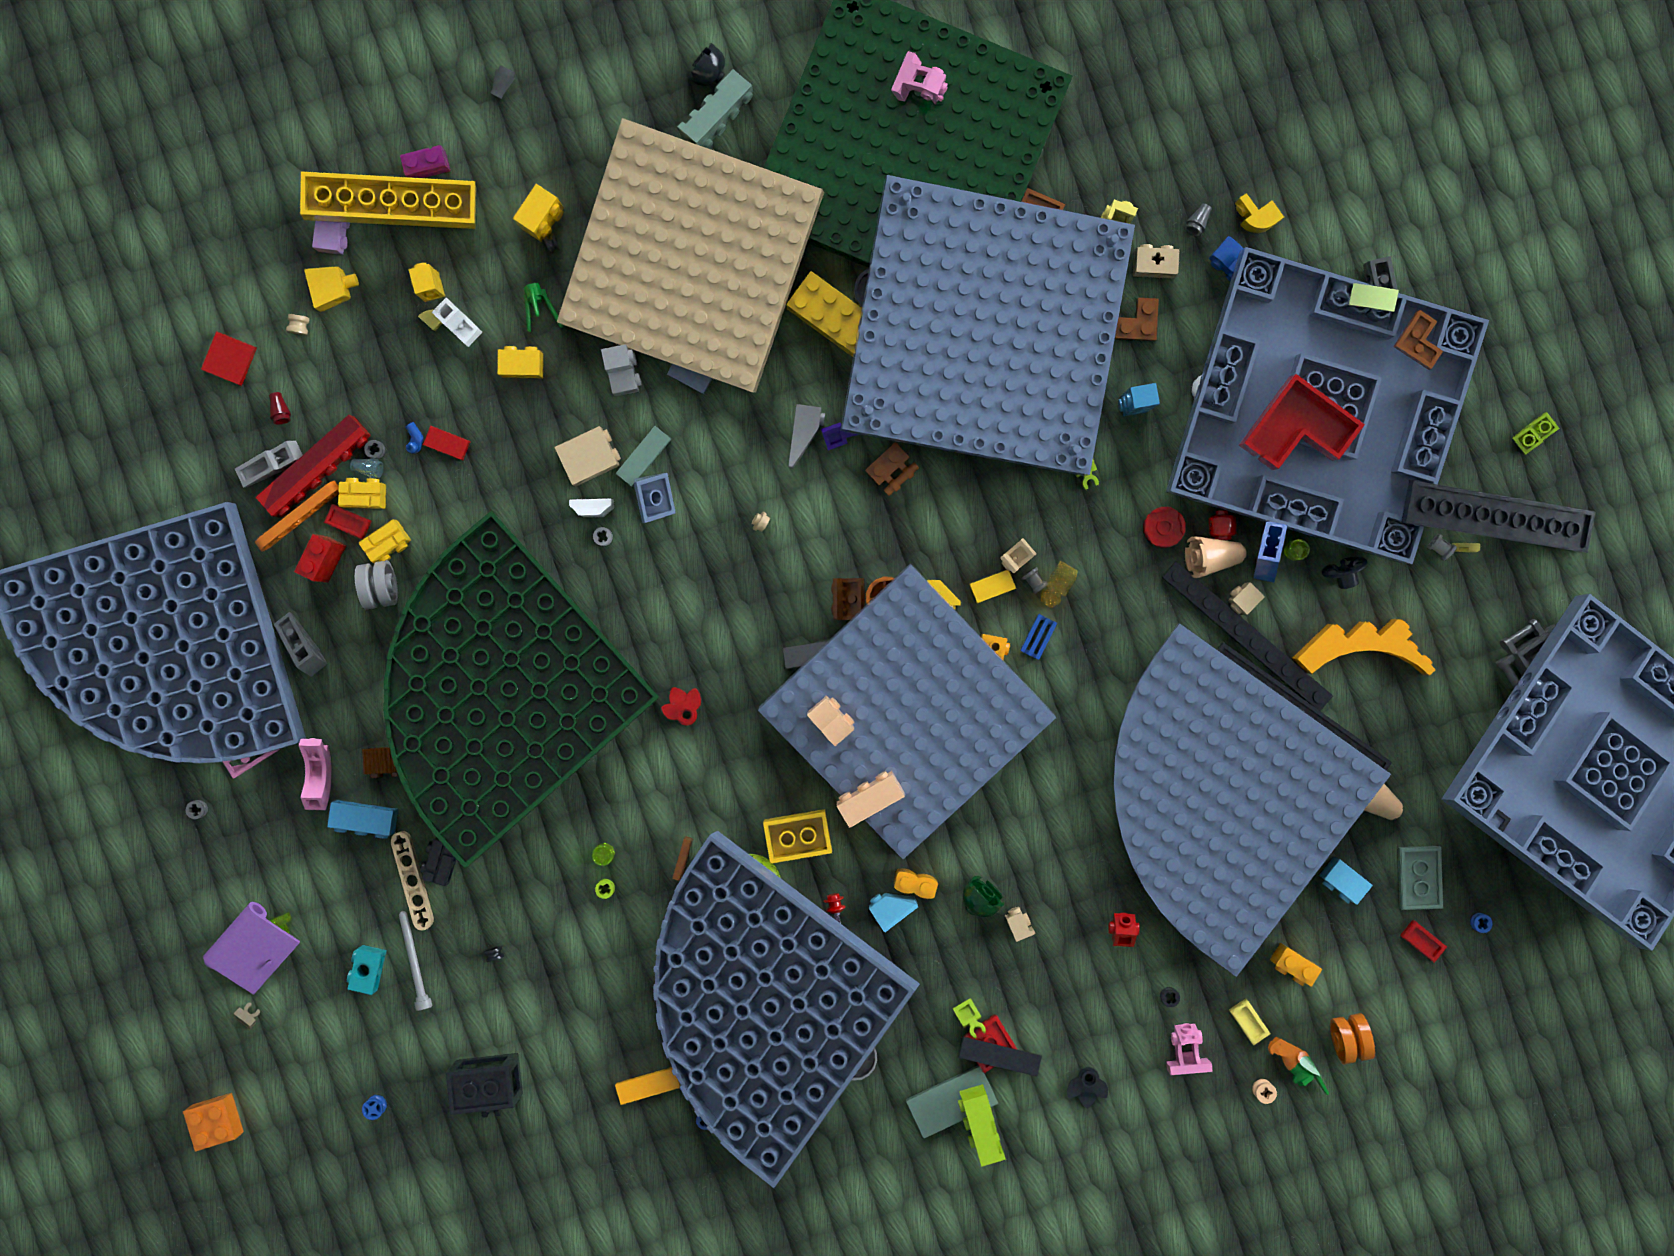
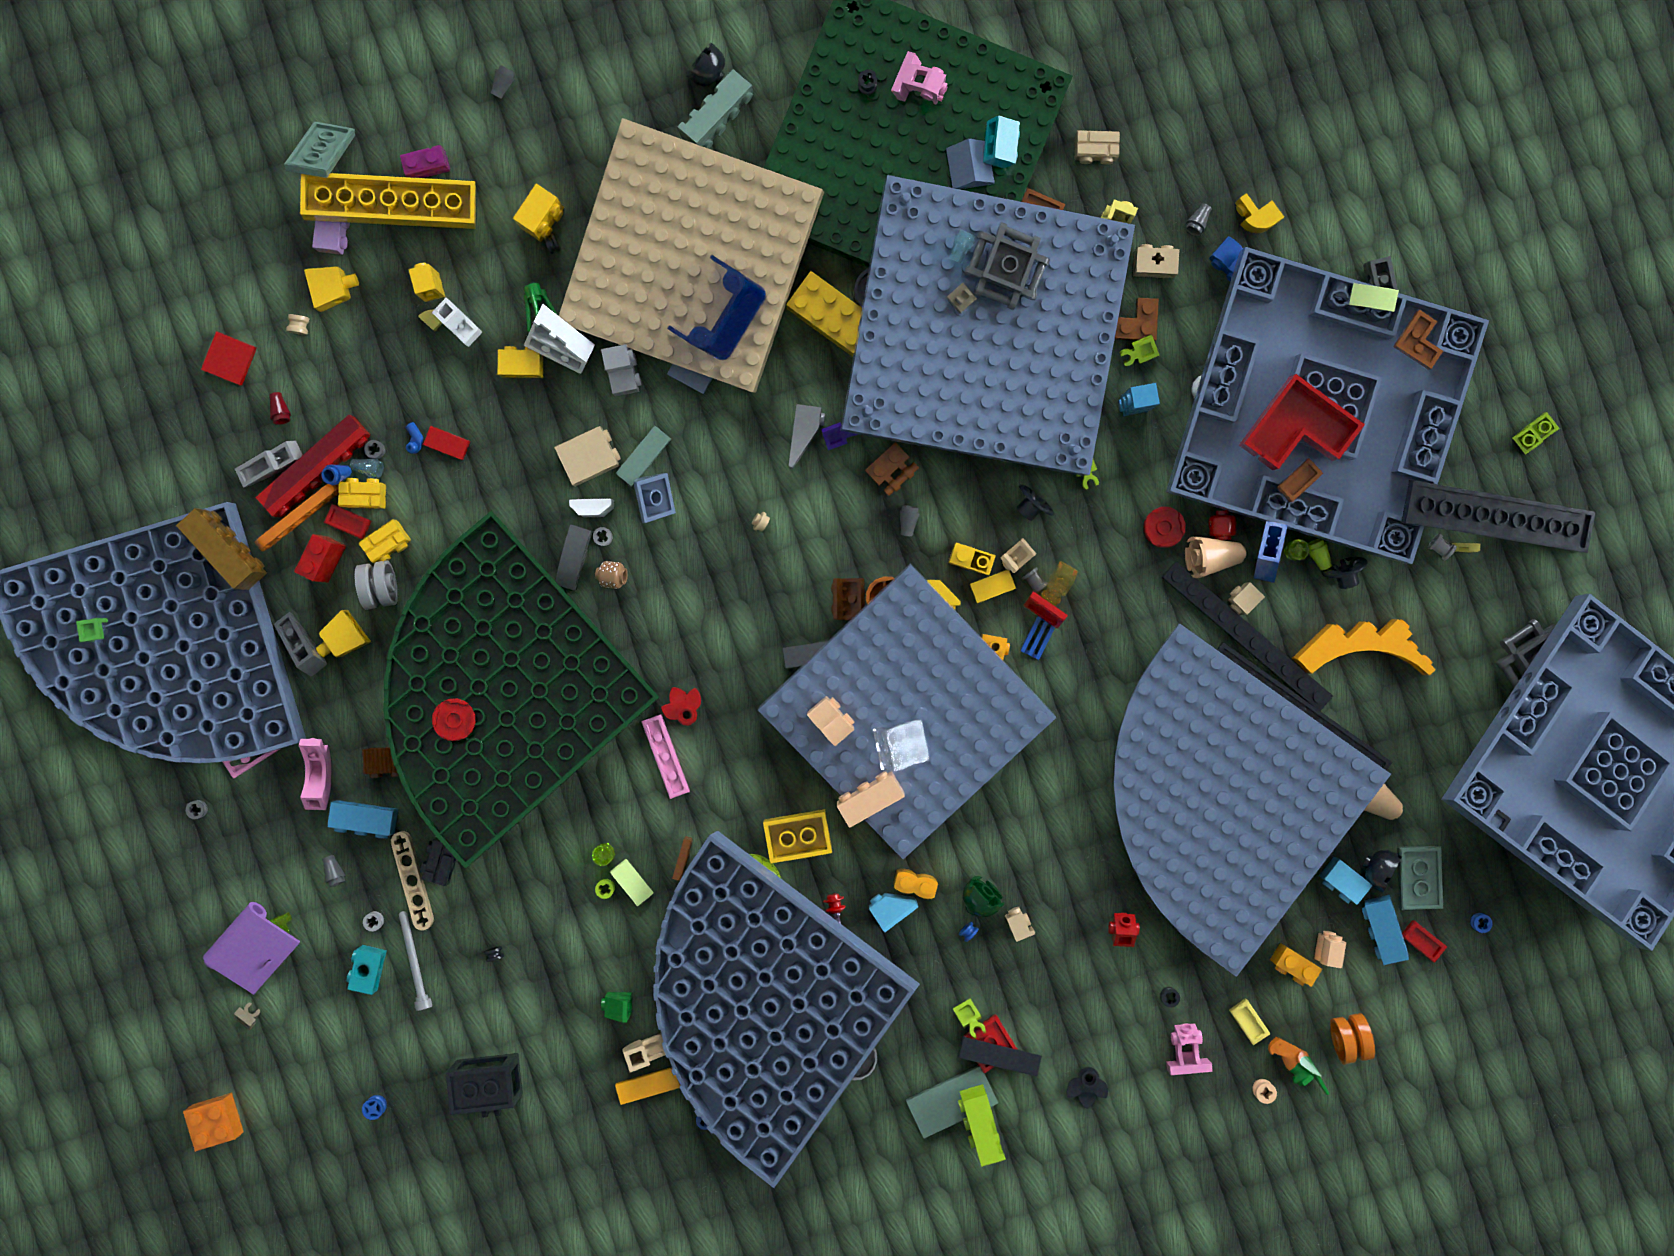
none -> bright green panel [76,618,108,642]
none -> pearl gold brick [176,508,267,590]
none -> sand green tile [284,121,355,178]
none -> yellow torso [316,610,371,657]
none -> blue cone [321,465,352,485]
none -> dark grey cone [322,855,346,887]
none -> light grey bush [363,911,384,932]
none -> red tile [432,698,476,741]
none -> white wedge [524,304,595,374]
none -> dark grey slope [555,524,593,591]
none -> medium nougat head [595,561,628,589]
none -> green slope [601,992,632,1023]
none -> yellowish green slope [610,859,654,906]
none -> tan brick [622,1033,666,1072]
none -> bright pink tile [642,714,690,799]
none -> clear blue windscreen [667,255,766,360]
none -> black bush [858,69,877,95]
none -> clear bracket [873,719,929,772]
none -> dark grey cone [900,505,920,536]
none -> sand blue slope [946,139,994,189]
none -> dark tan tile [946,283,977,314]
none -> yellow slope [948,542,996,575]
none -> clear light blue cone [949,229,975,263]
none -> blue bush [958,921,979,942]
none -> dark grey brick [964,222,1050,310]
none -> brick [983,116,1020,169]
none -> black wheel [1016,484,1054,521]
none -> red tile [1024,591,1068,629]
none -> tan brick [1074,131,1120,165]
none -> lime plate [1119,335,1159,366]
none -> dark orange tile [1276,458,1323,503]
none -> lime cone [1307,539,1332,570]
none -> light nougat brick [1314,931,1346,968]
none -> dark azure brick [1362,895,1409,965]
none -> black cylinder [1363,850,1402,893]

